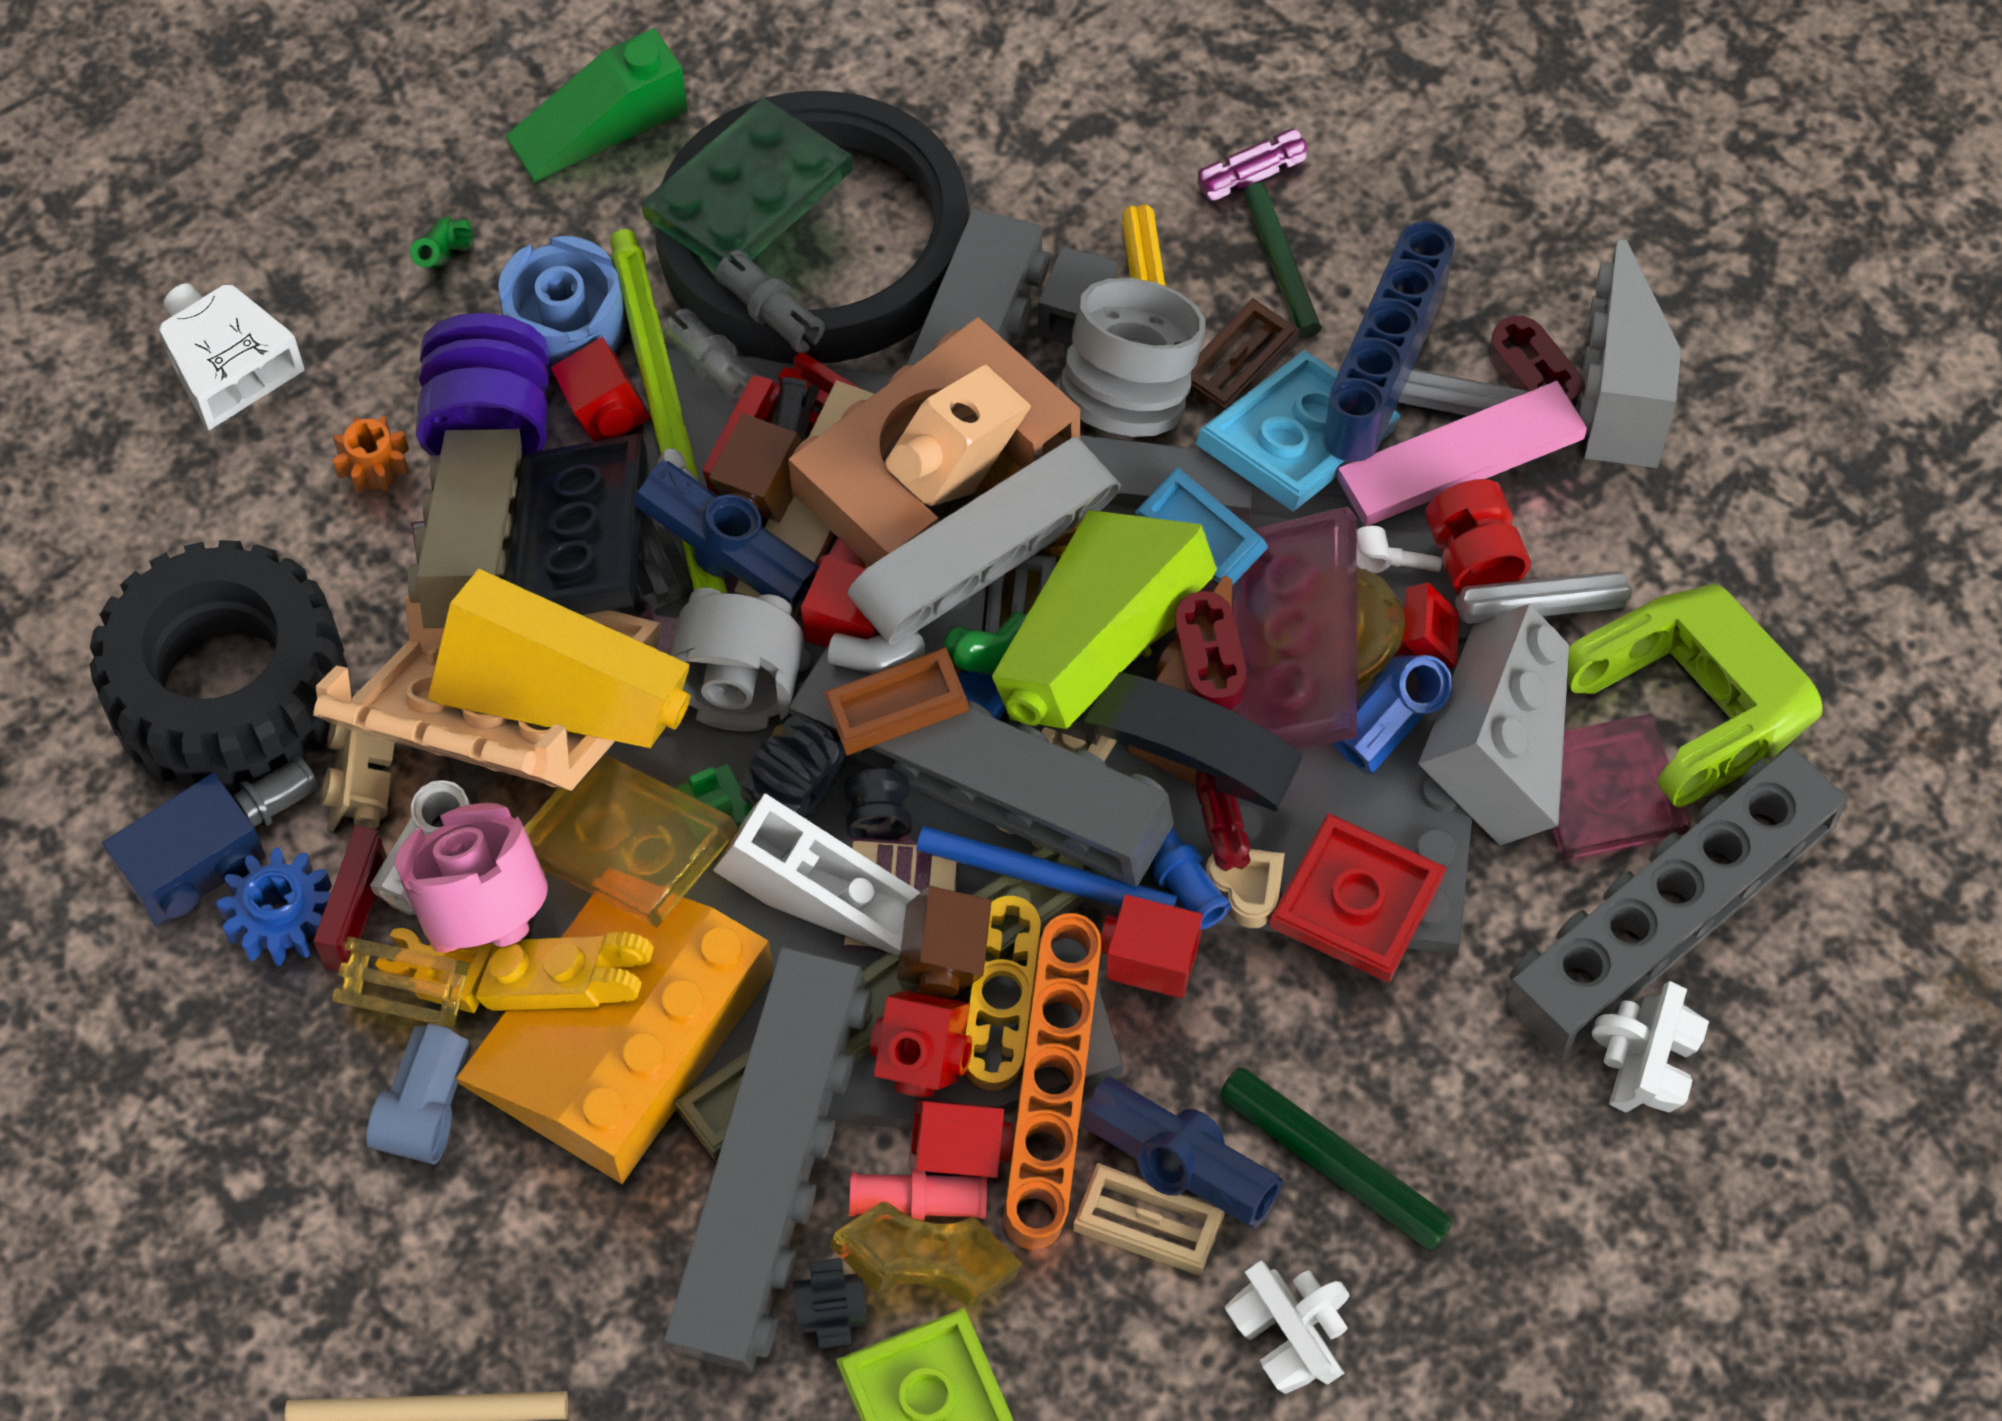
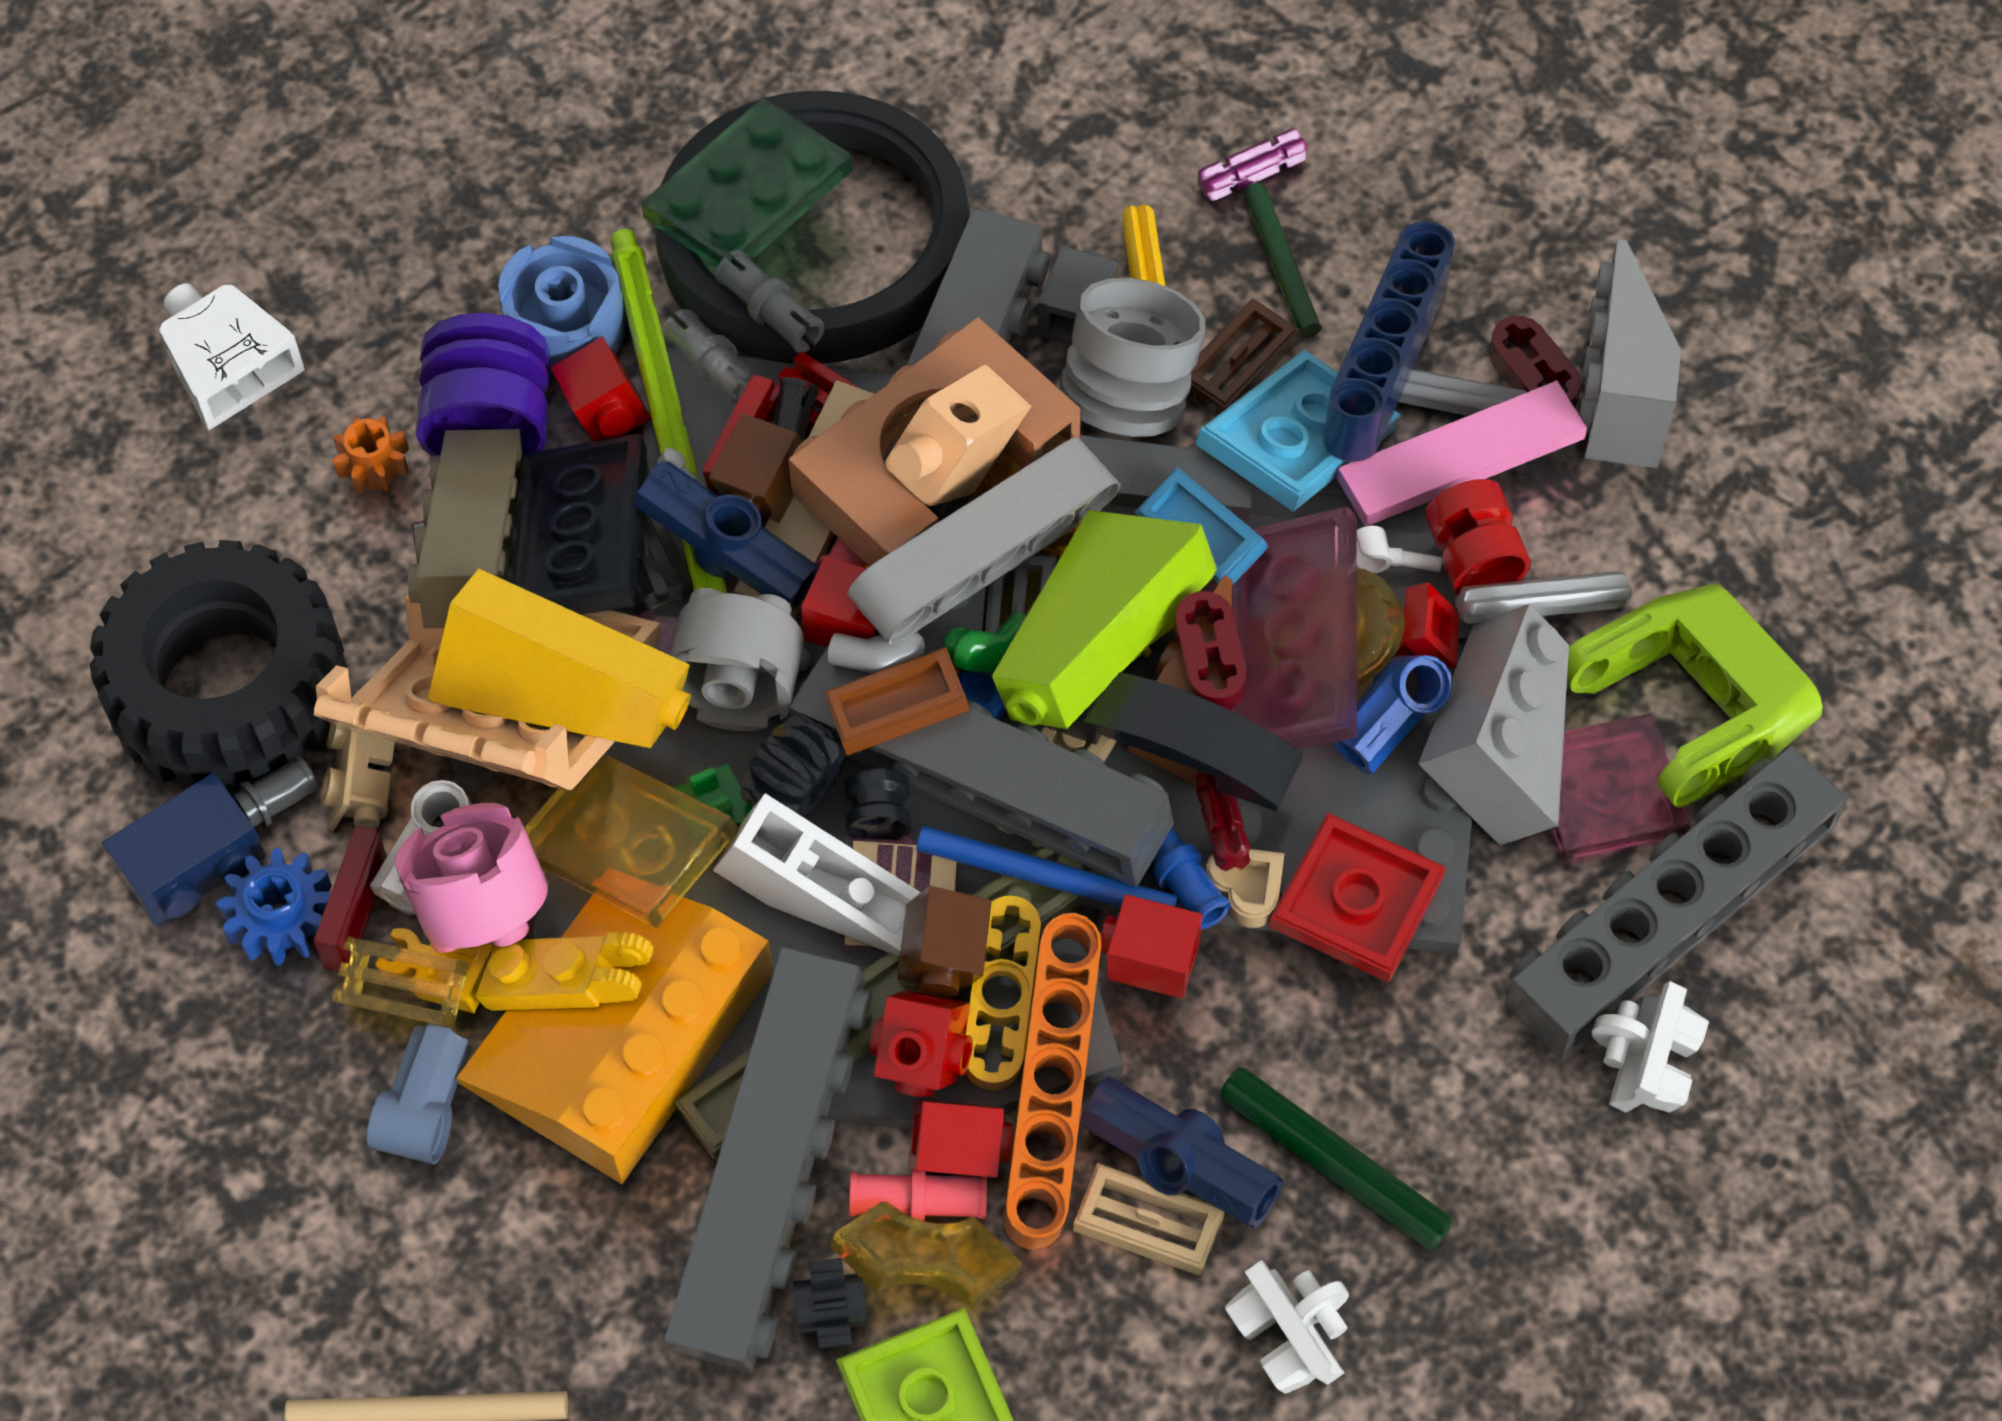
green arm [410,216,473,269] -> none
green slope [505,28,688,183] -> none

